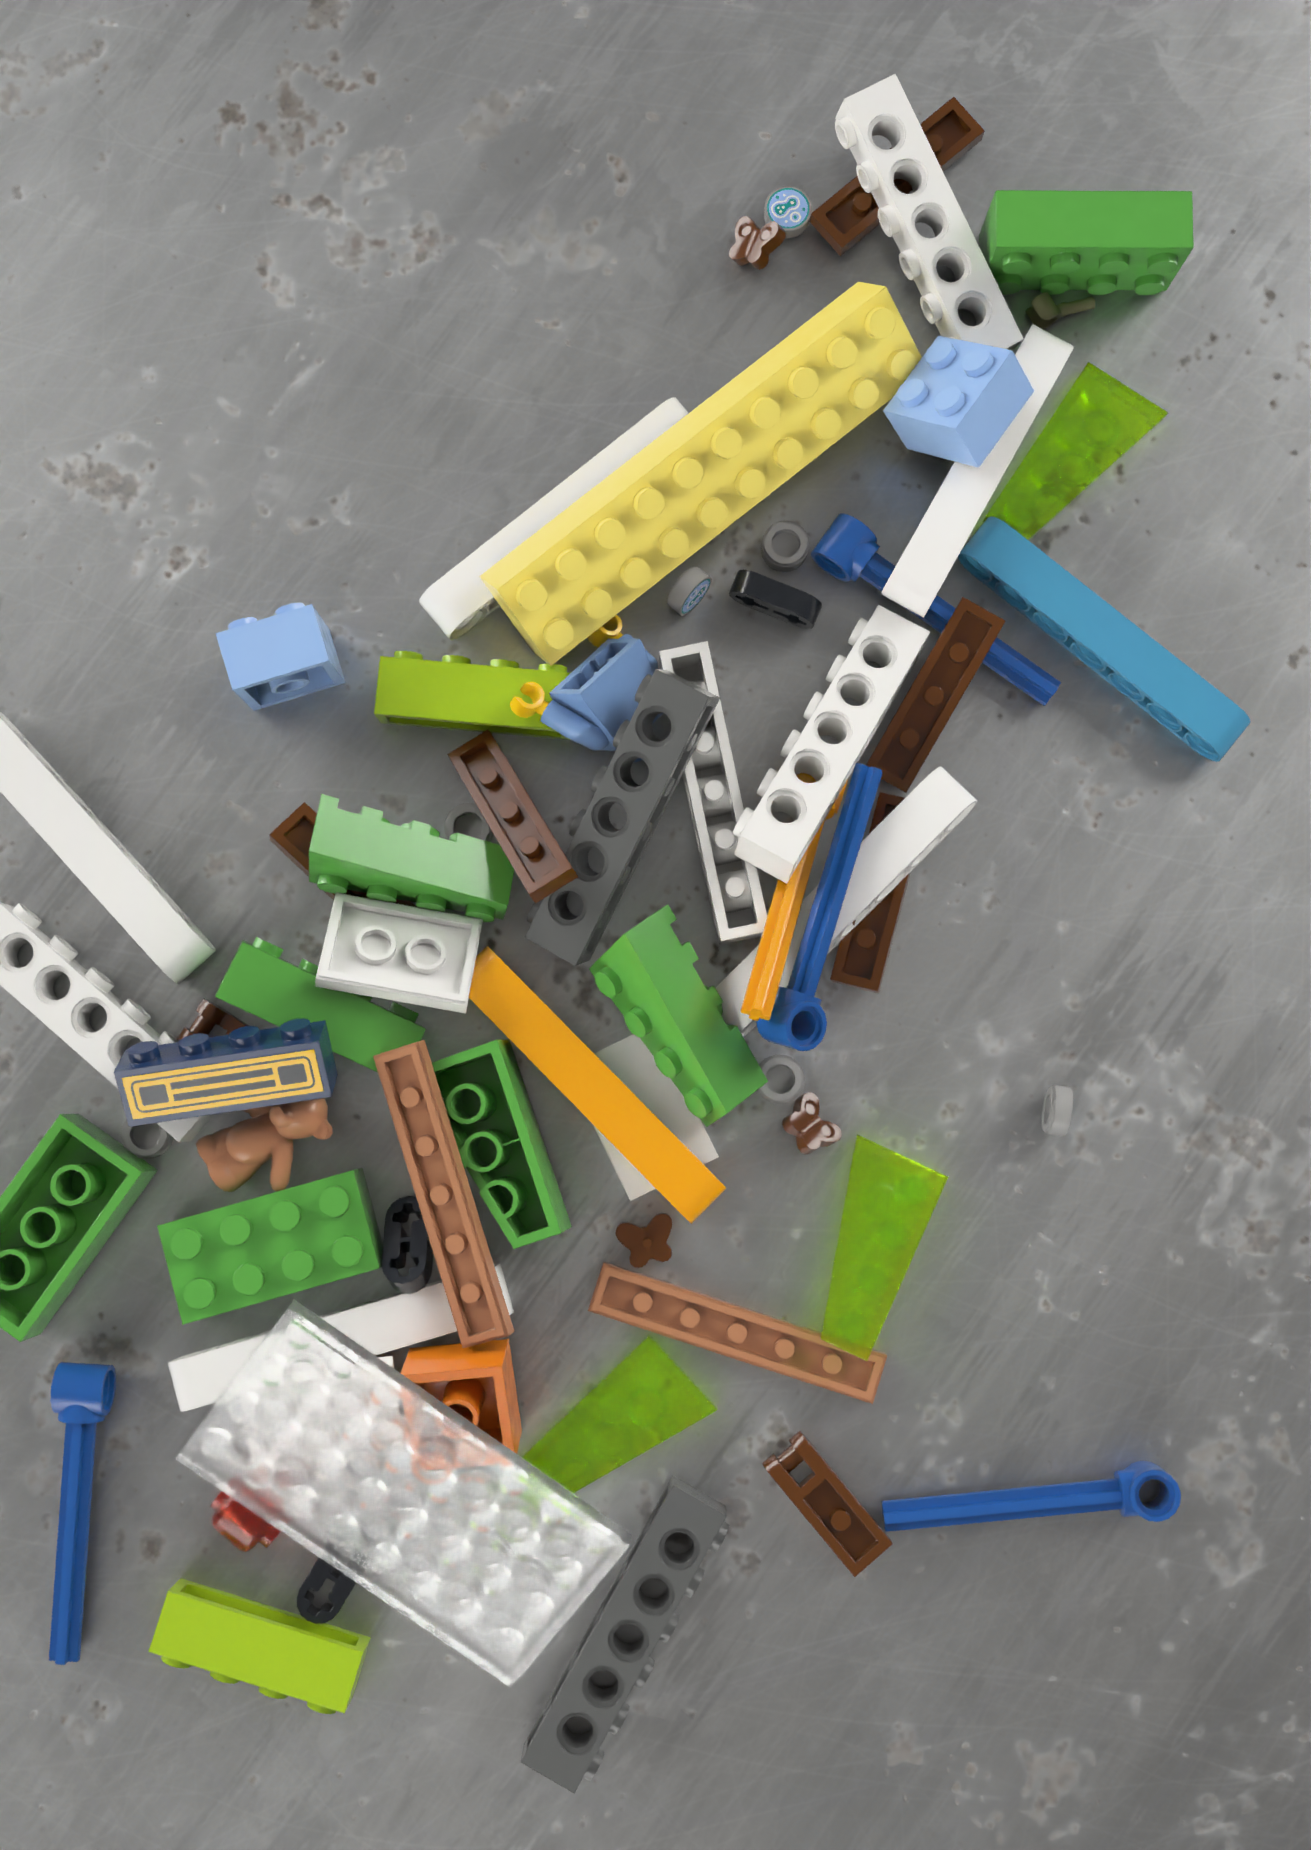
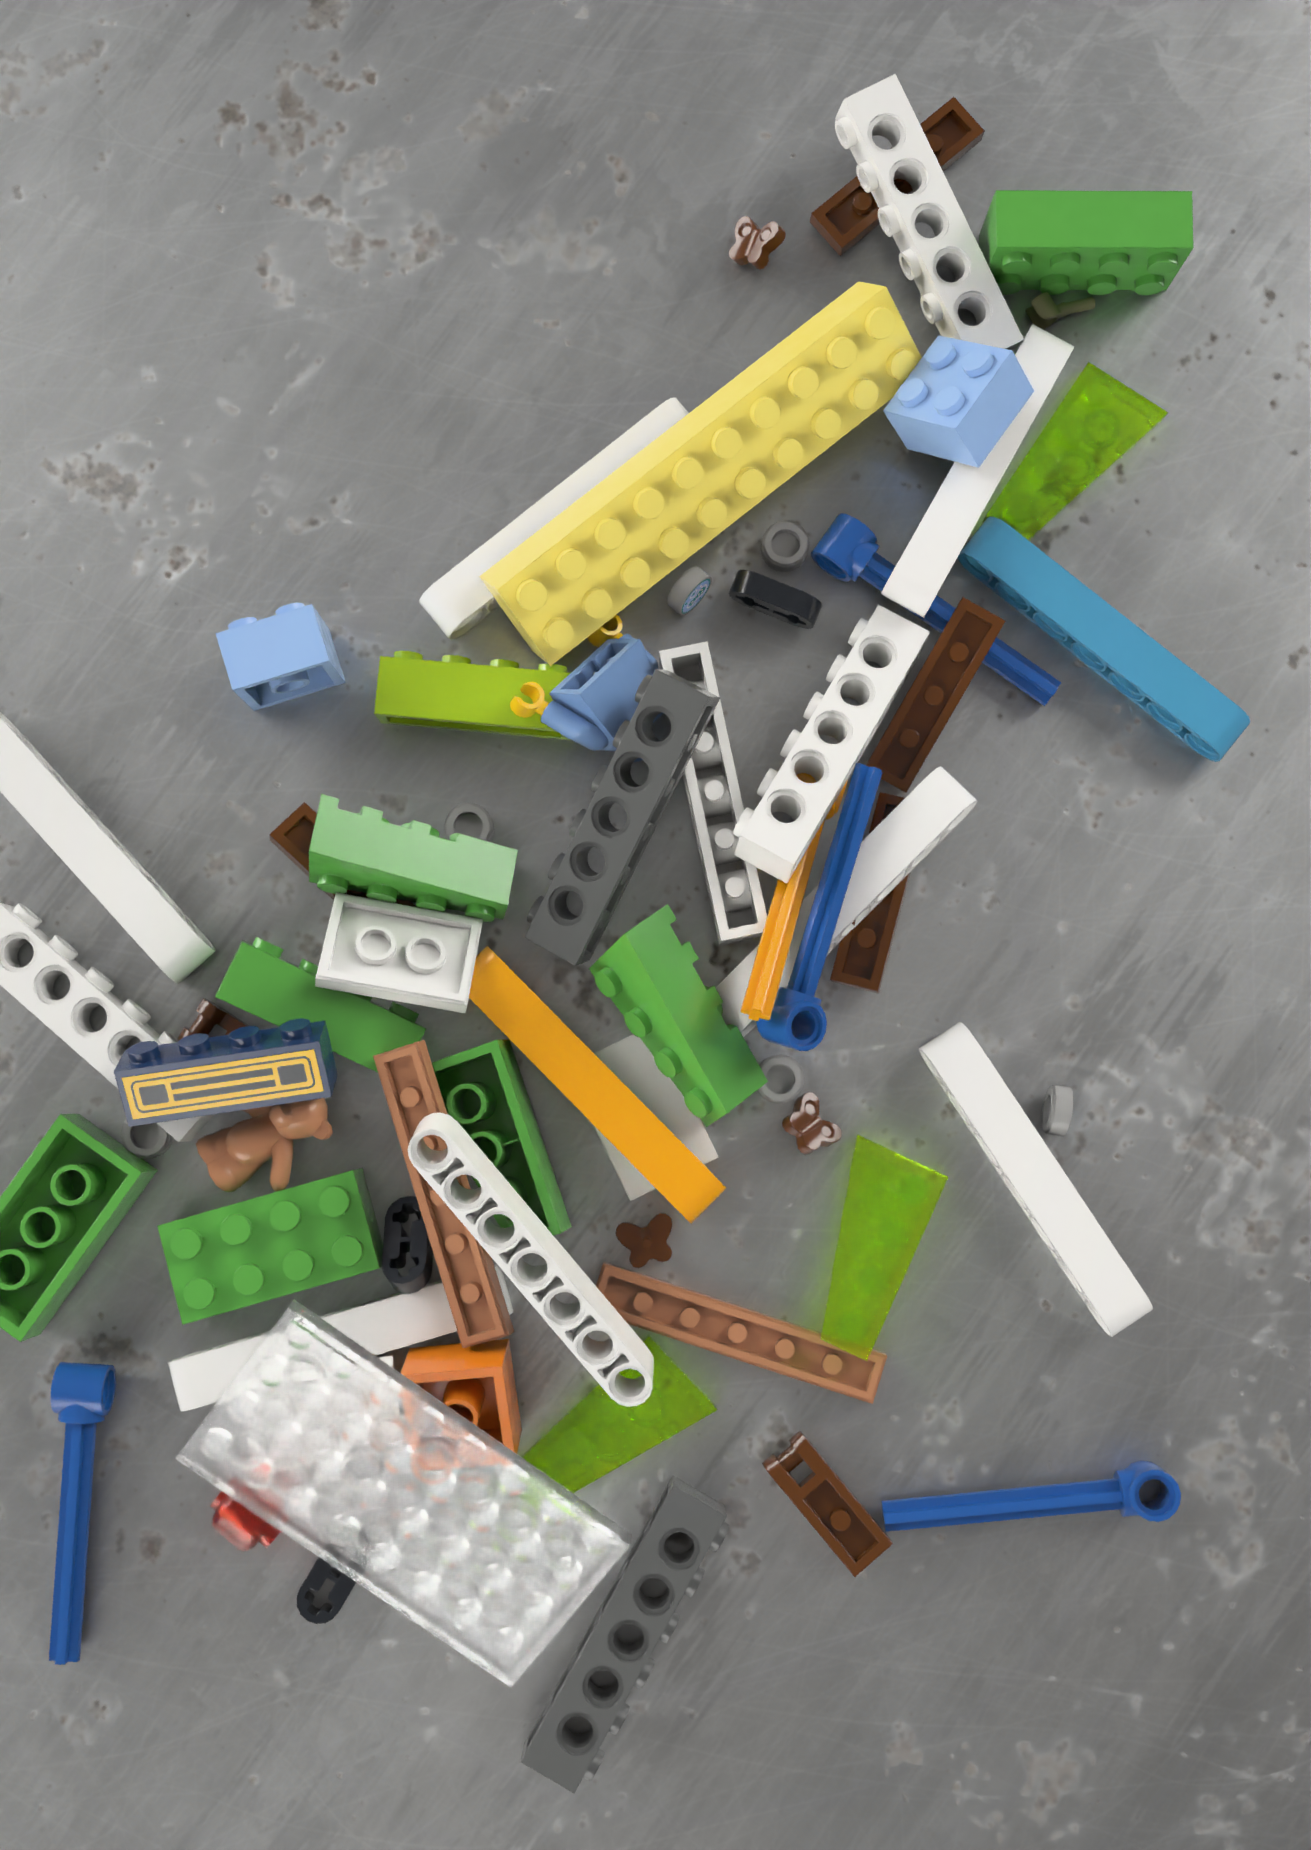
lime brick [148,1578,371,1714] -> none
reddish brown plate [447,729,578,904] -> none
tile [764,186,812,238] -> none
none -> white beam [408,1113,654,1407]
none -> white beam [919,1022,1153,1337]

